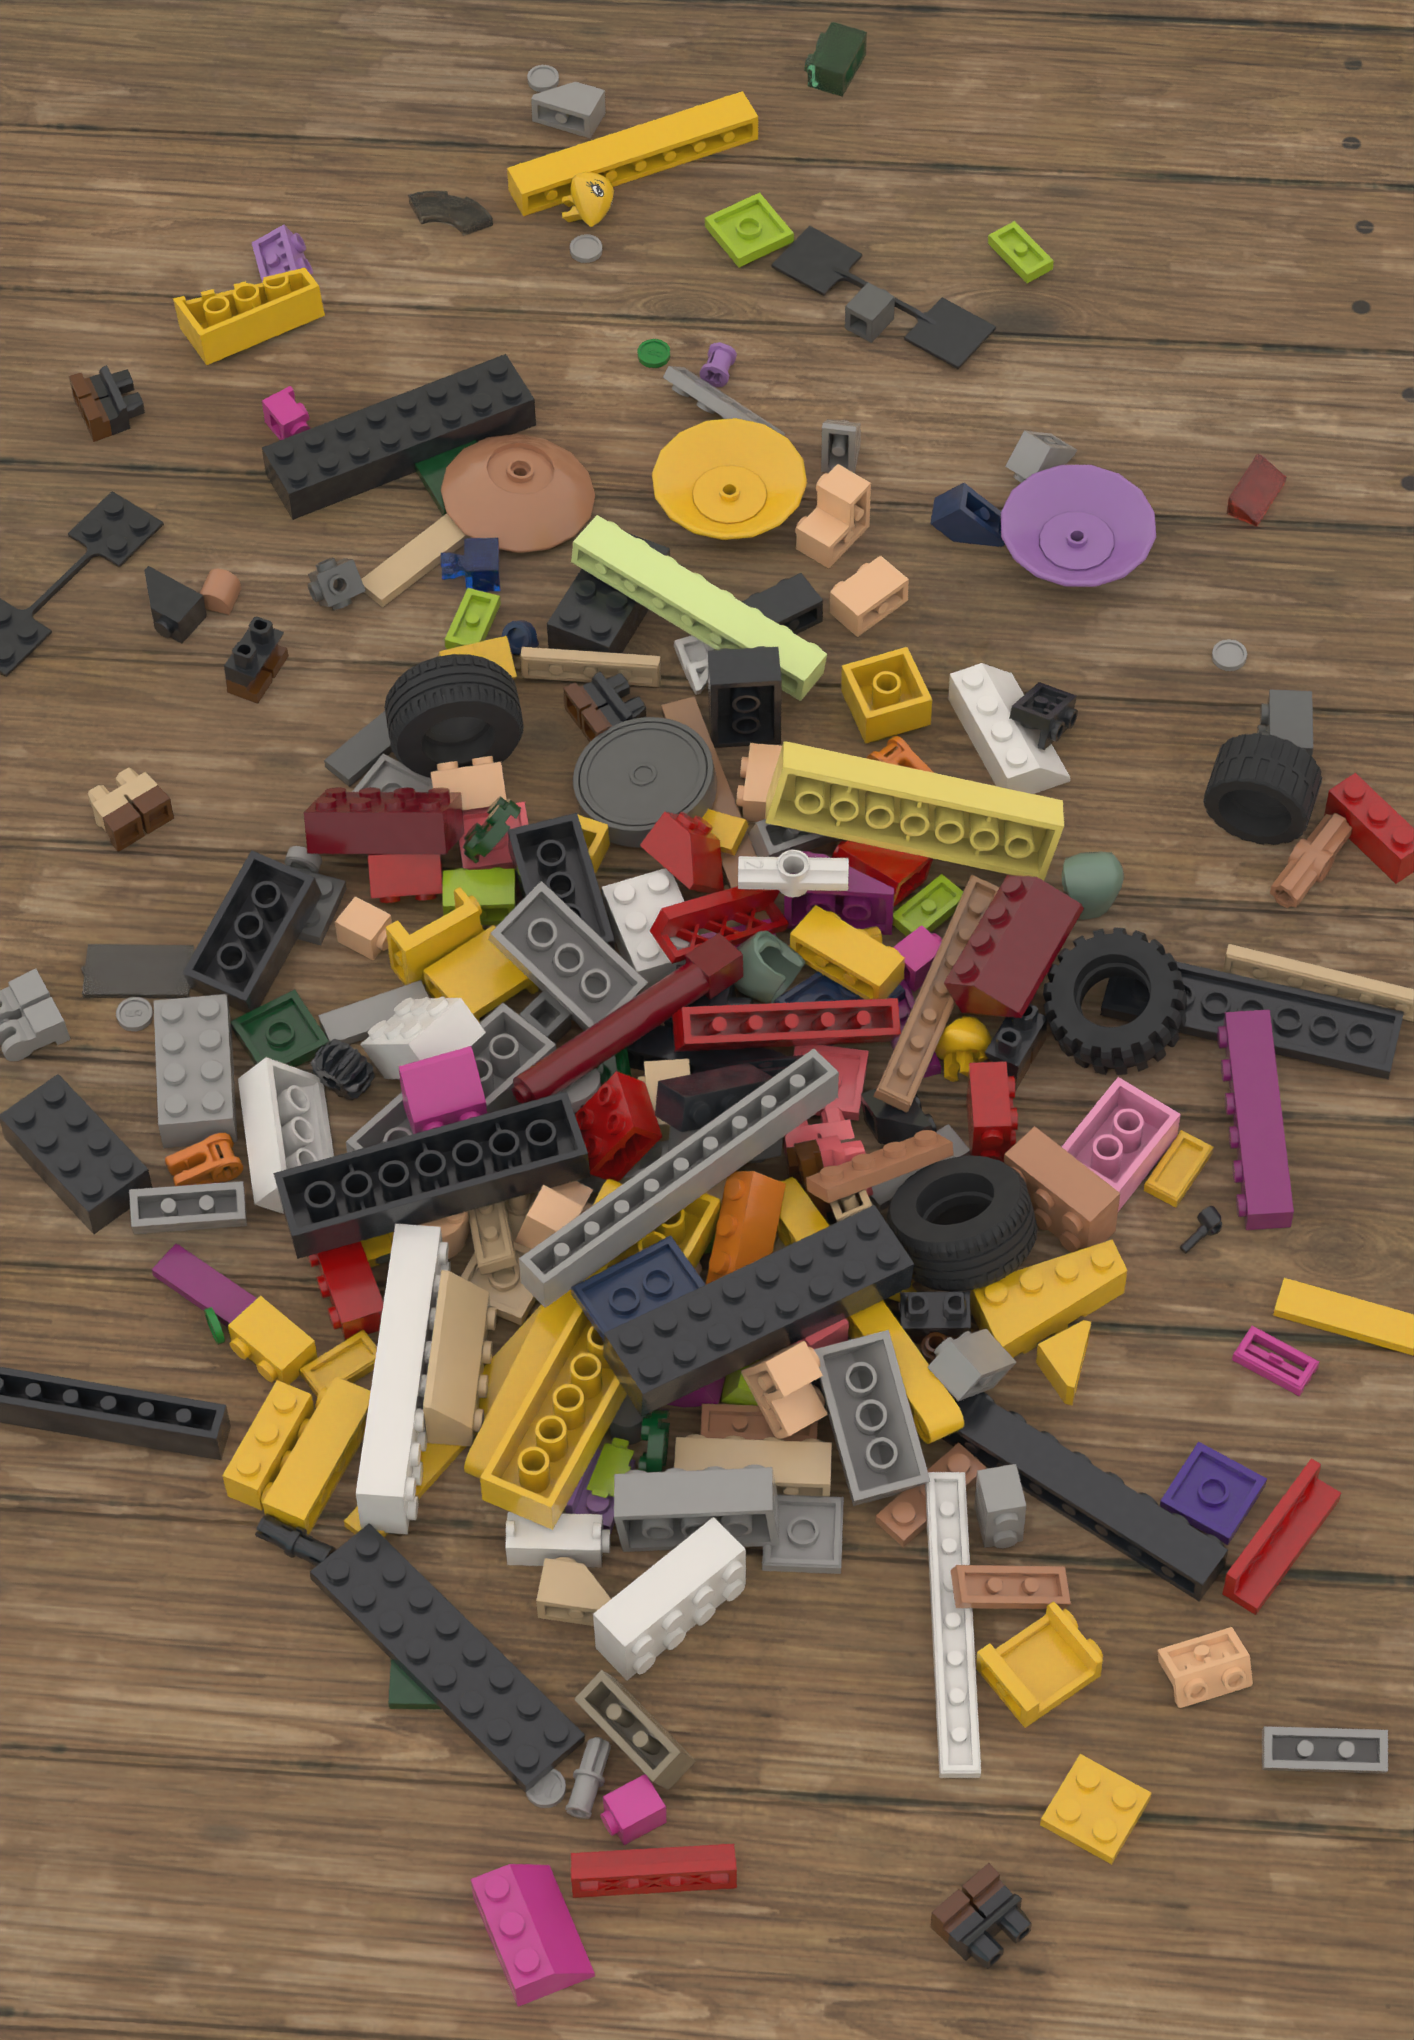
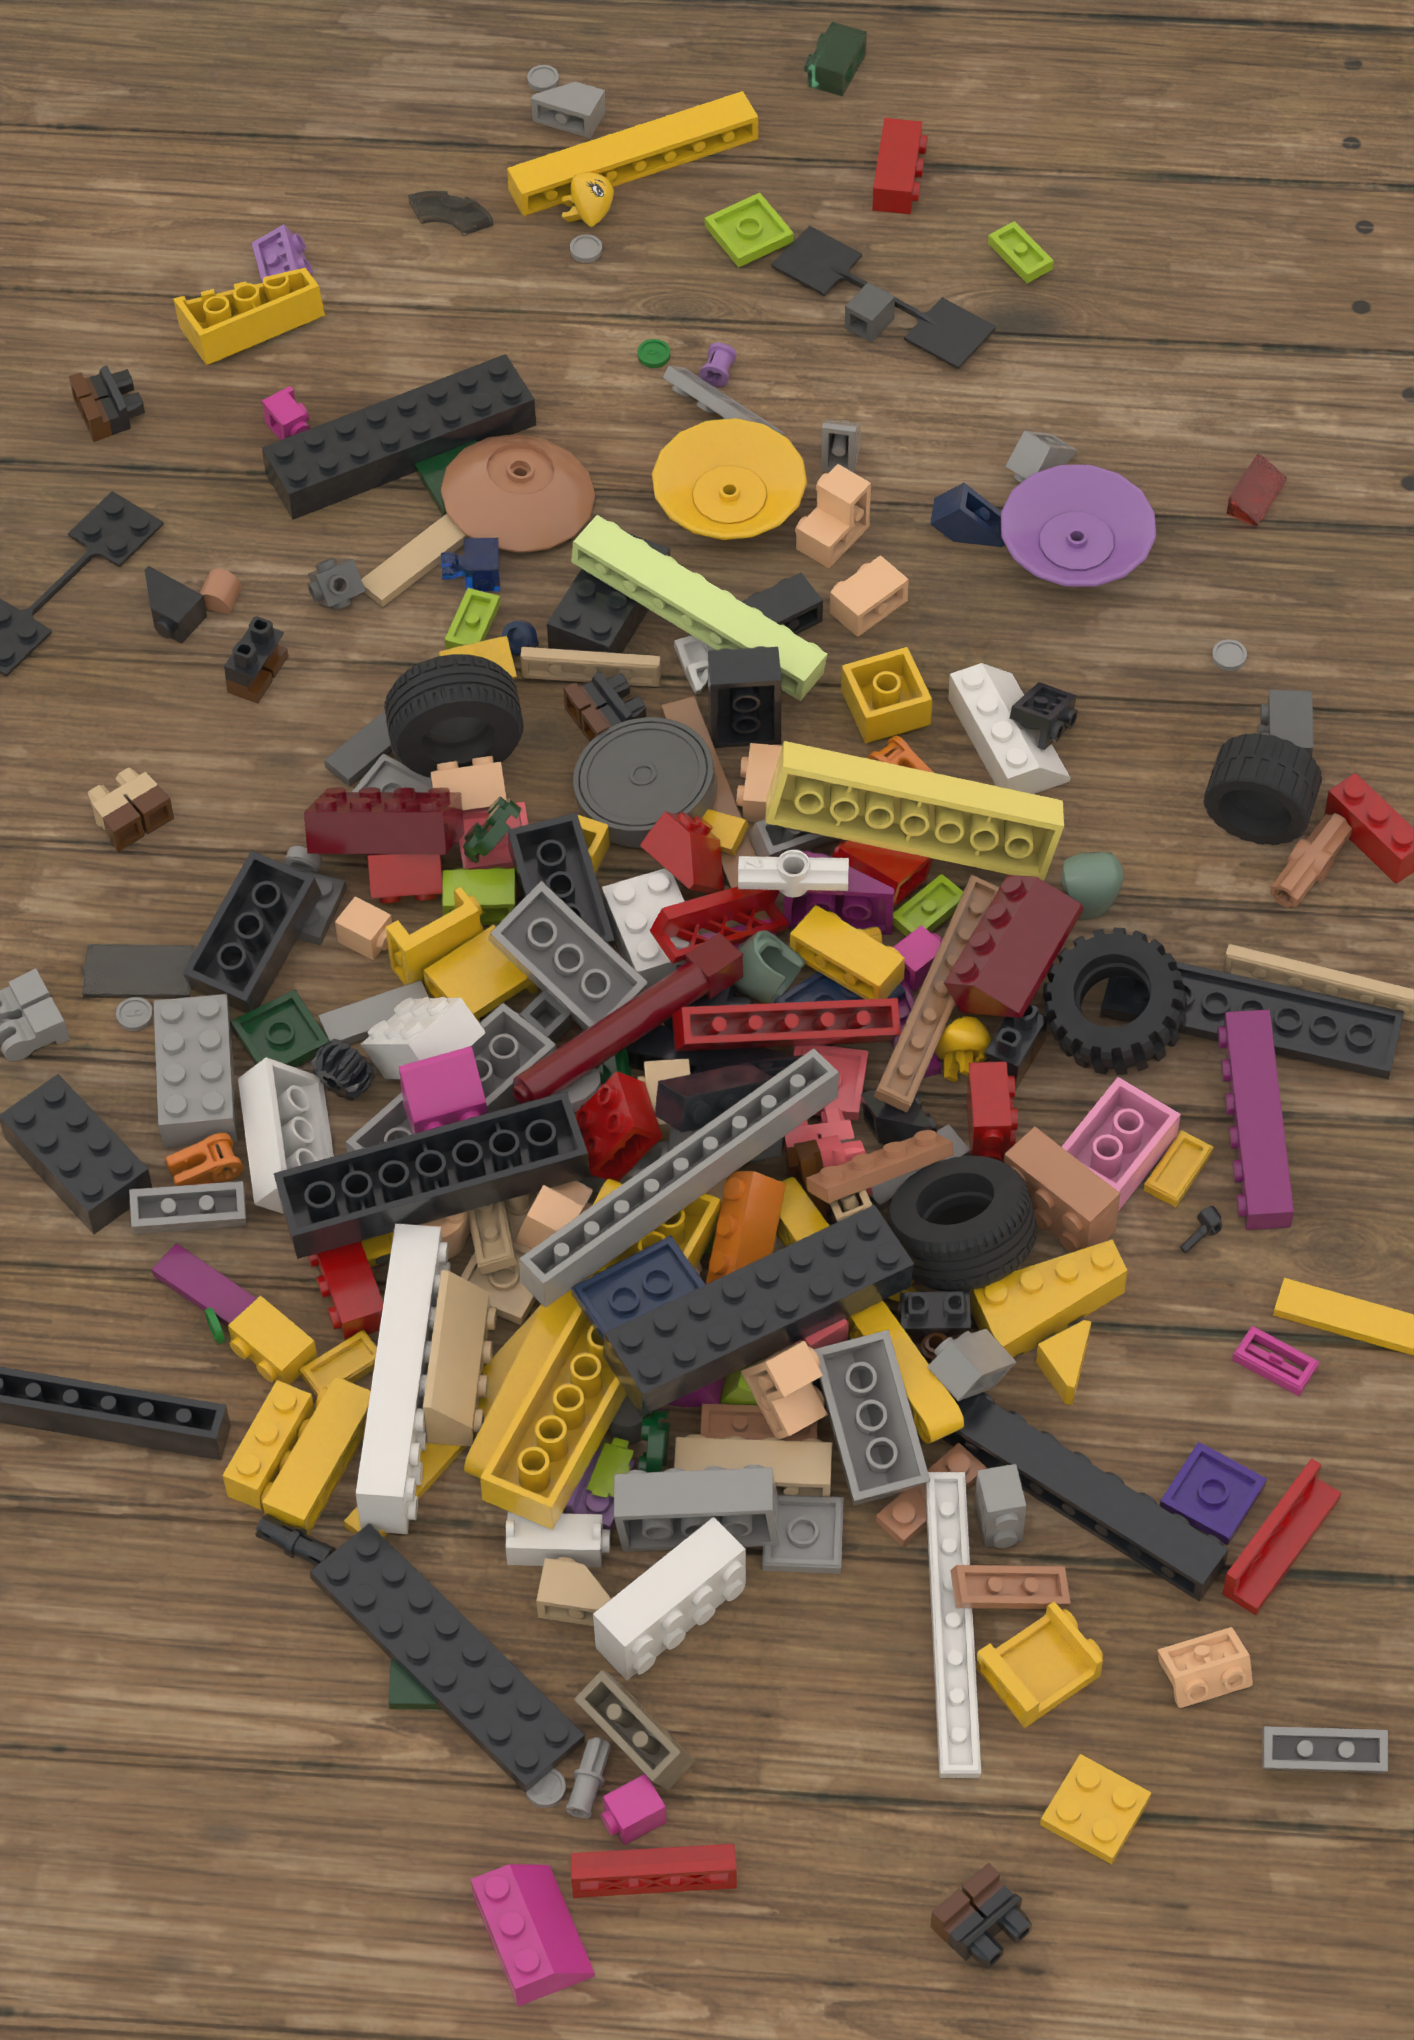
none -> red brick [872,118,928,214]

